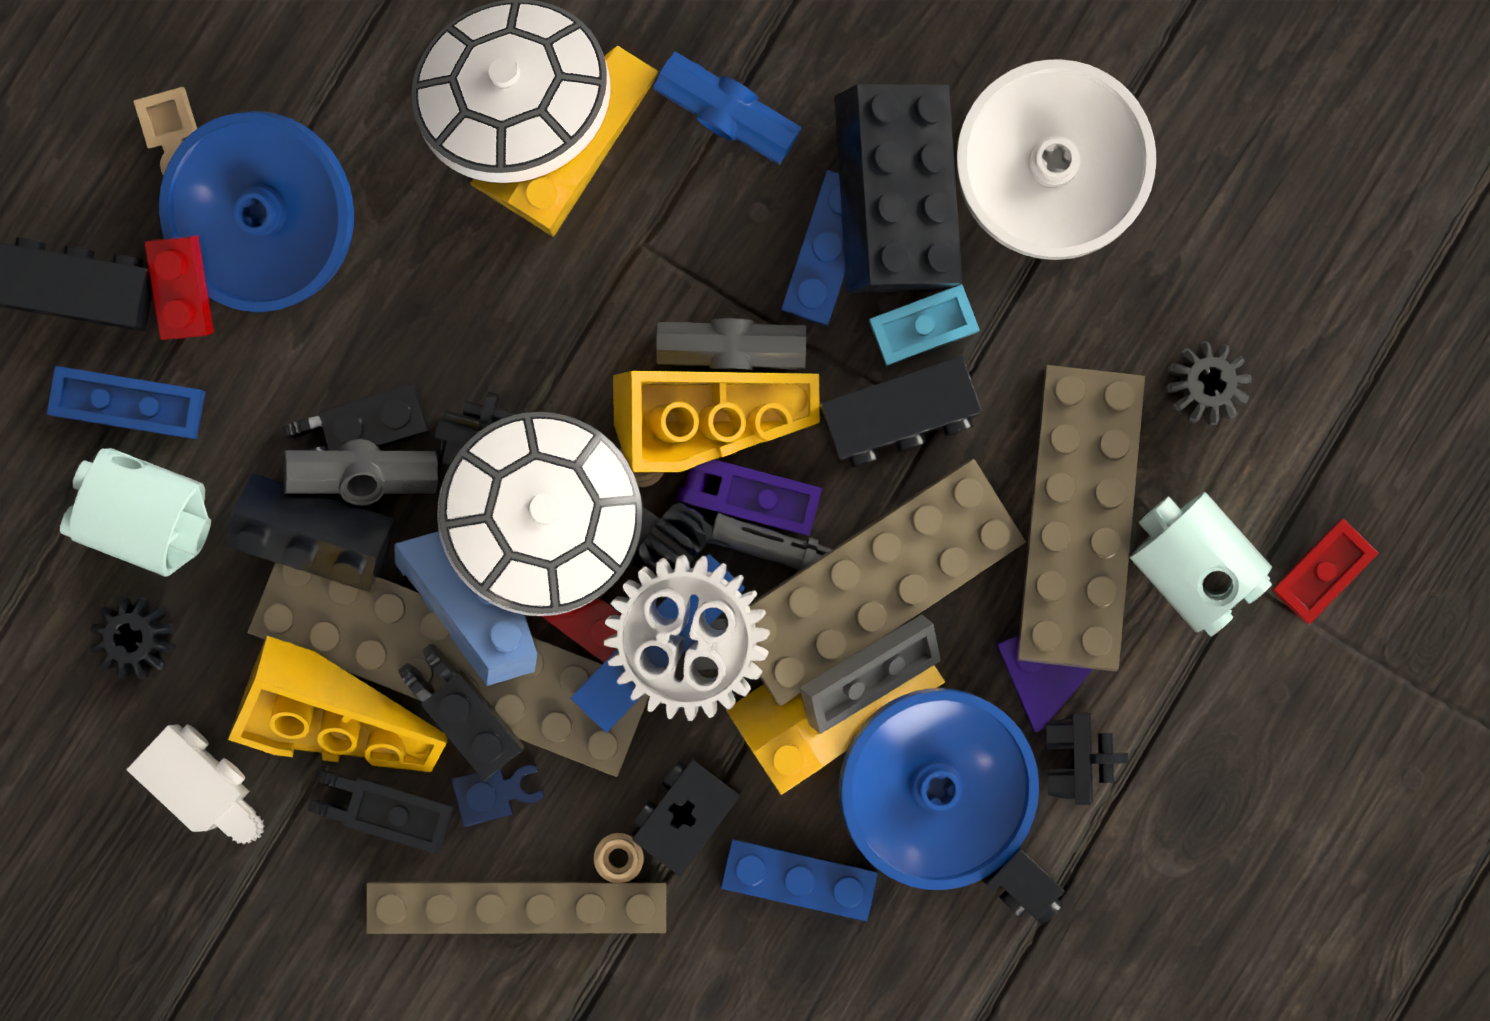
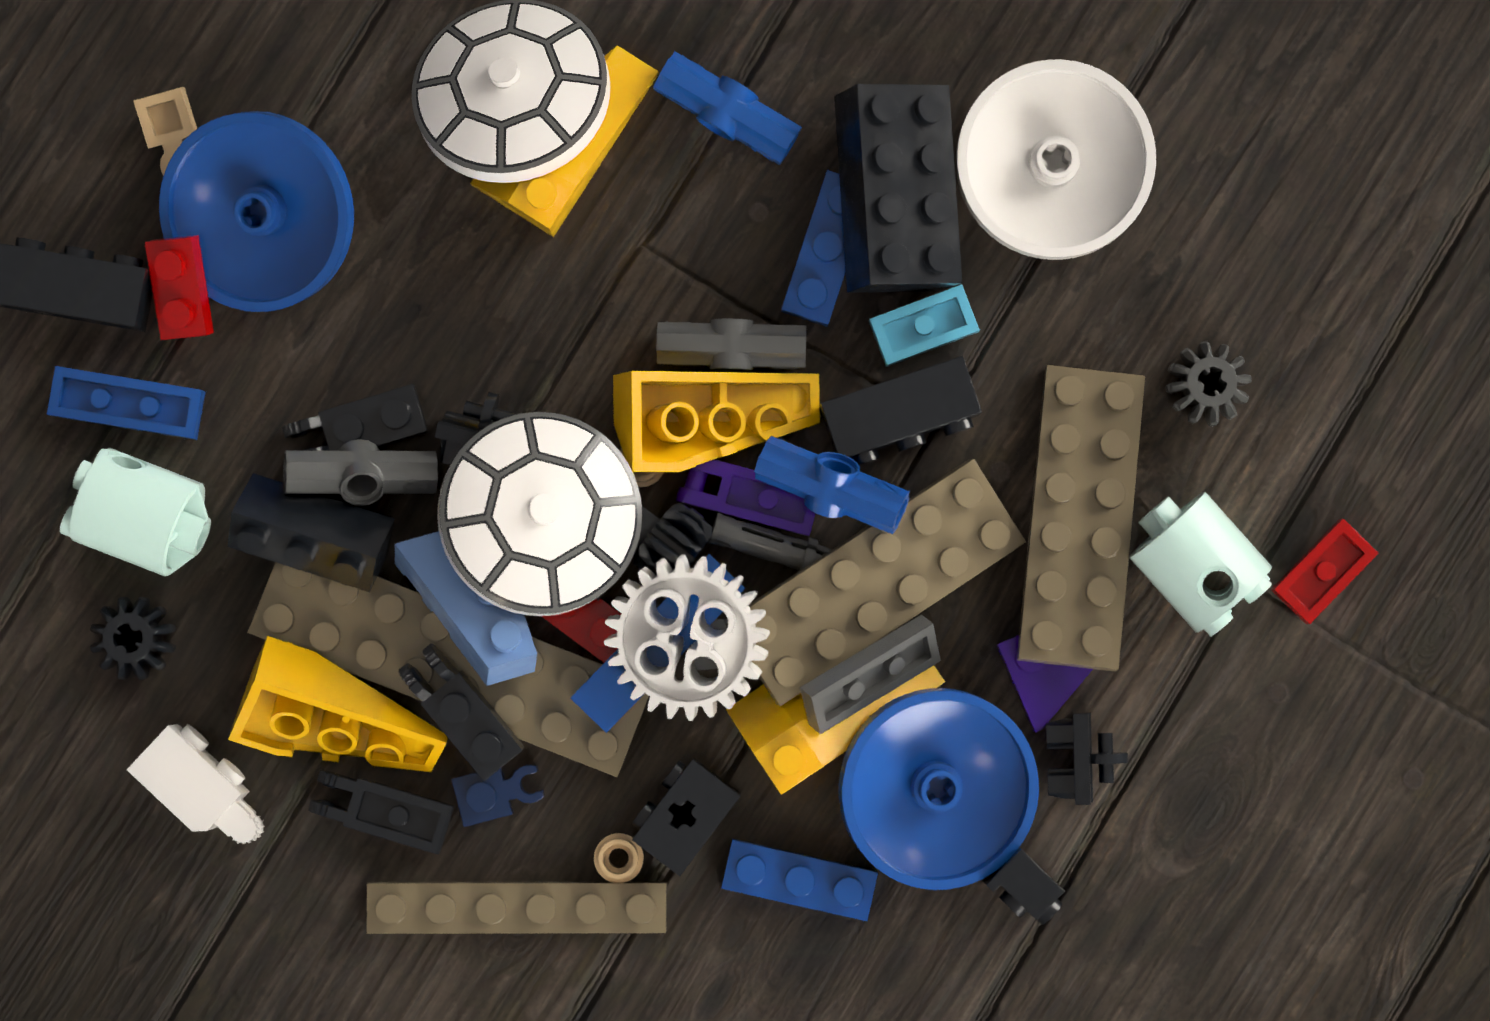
none -> blue piece [754,436,910,534]

